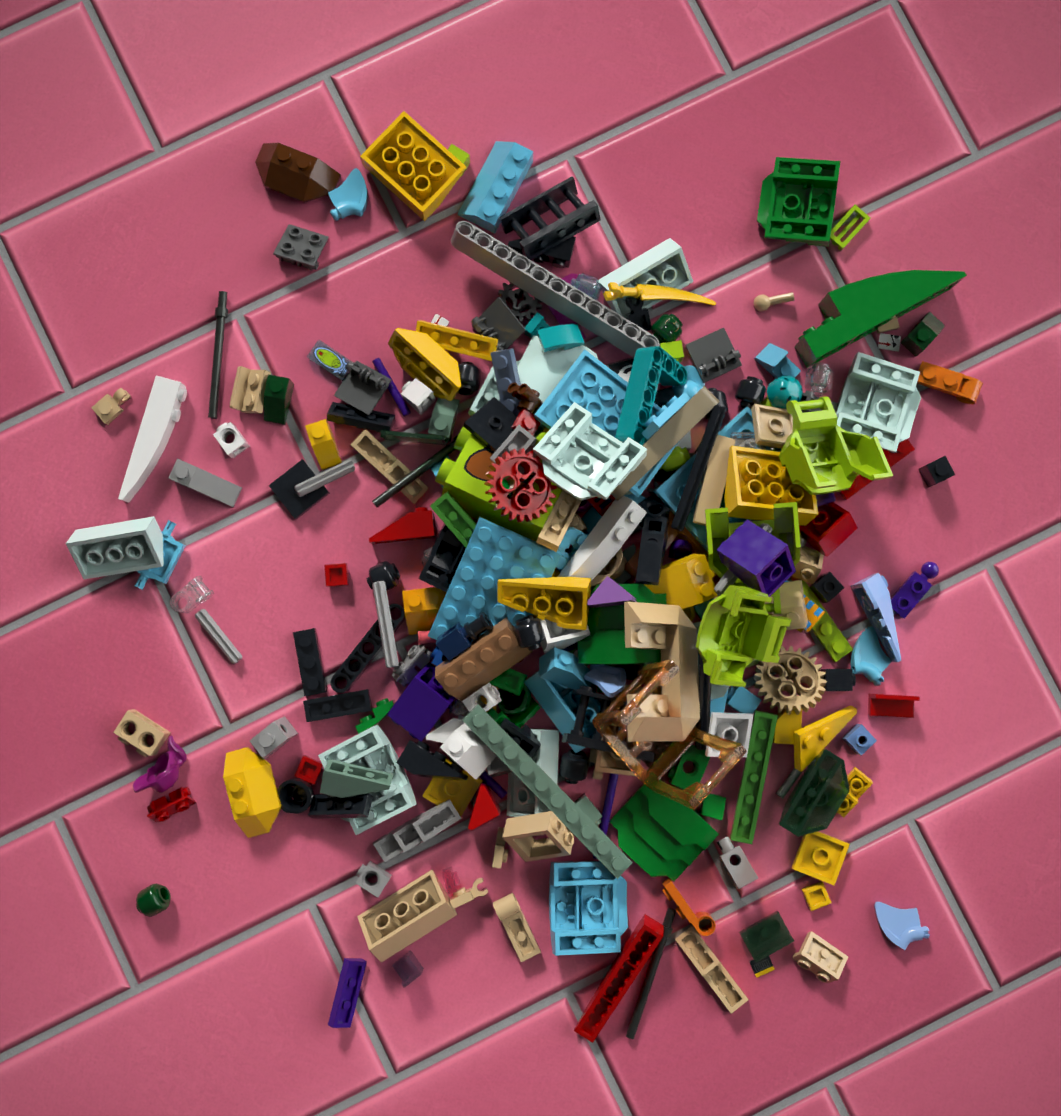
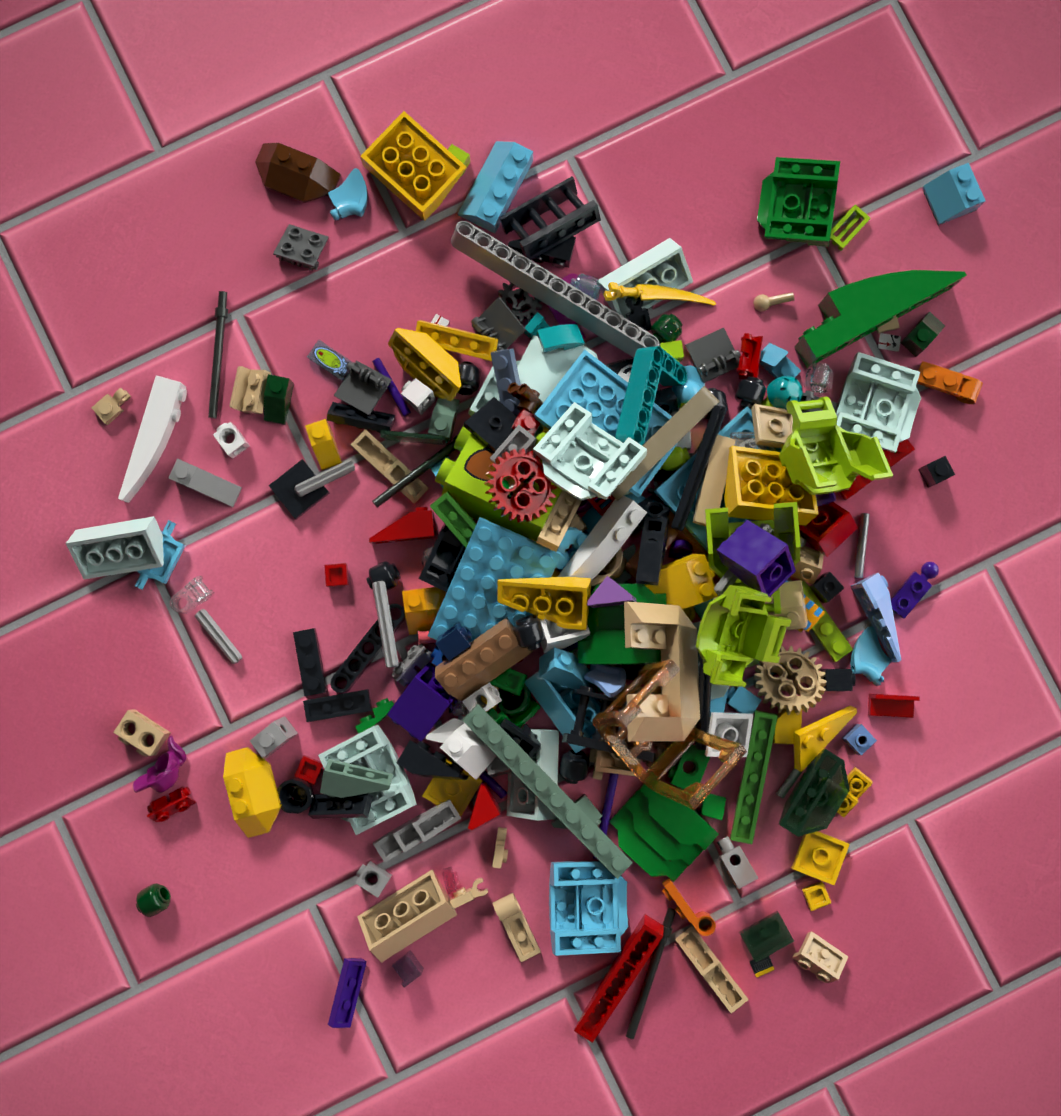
black bush [464,612,494,641] -> none
tan window [502,811,574,862] -> none
medium azure plate [641,392,691,440] -> none
light blue arm [874,901,930,950] -> none
none -> red hinge [737,333,763,379]
none -> flat silver bar [854,513,870,578]
none -> medium azure slope [922,163,986,225]

